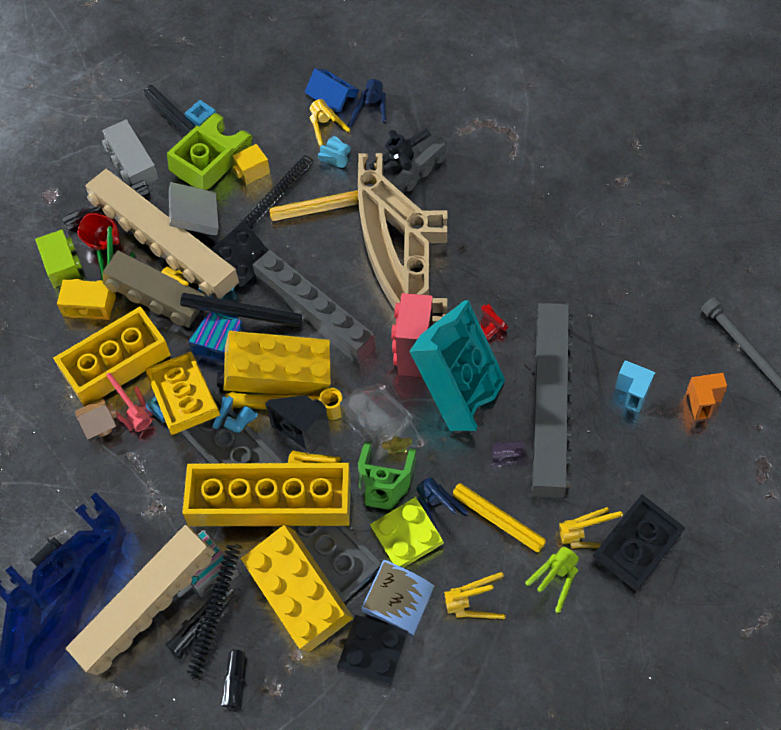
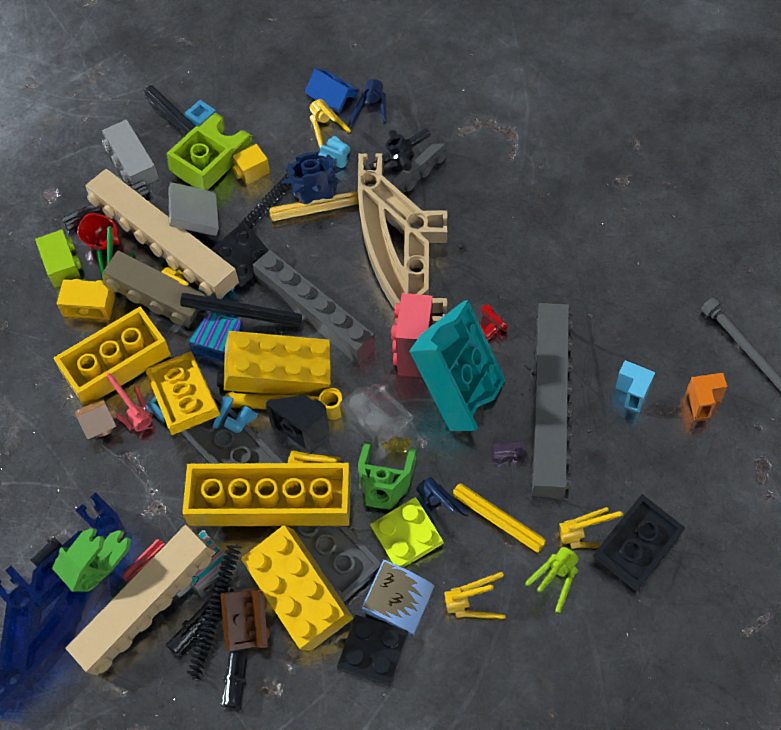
none -> bright green piece [52,528,131,592]
none -> coral axle [121,539,165,584]
none -> reddish brown bracket [221,589,270,651]
none -> dark blue brick [281,152,344,204]

